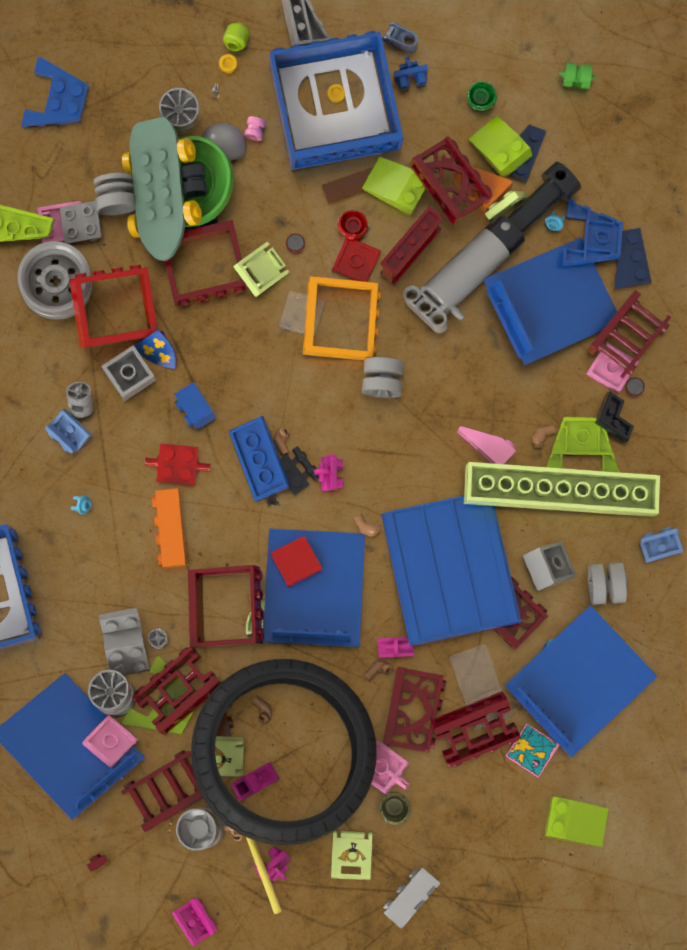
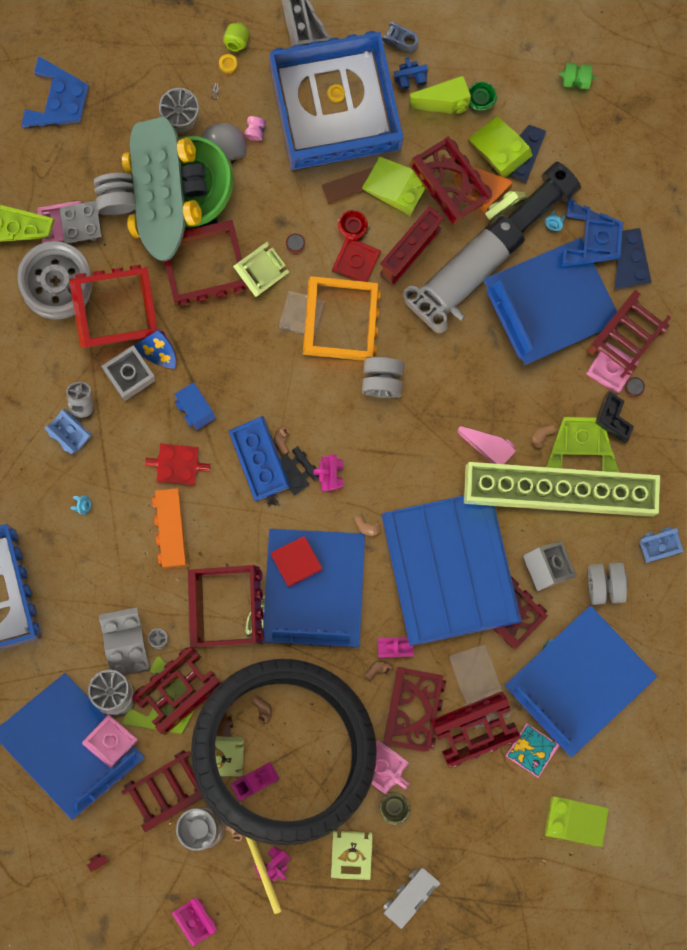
none -> lime slope [409,76,471,114]

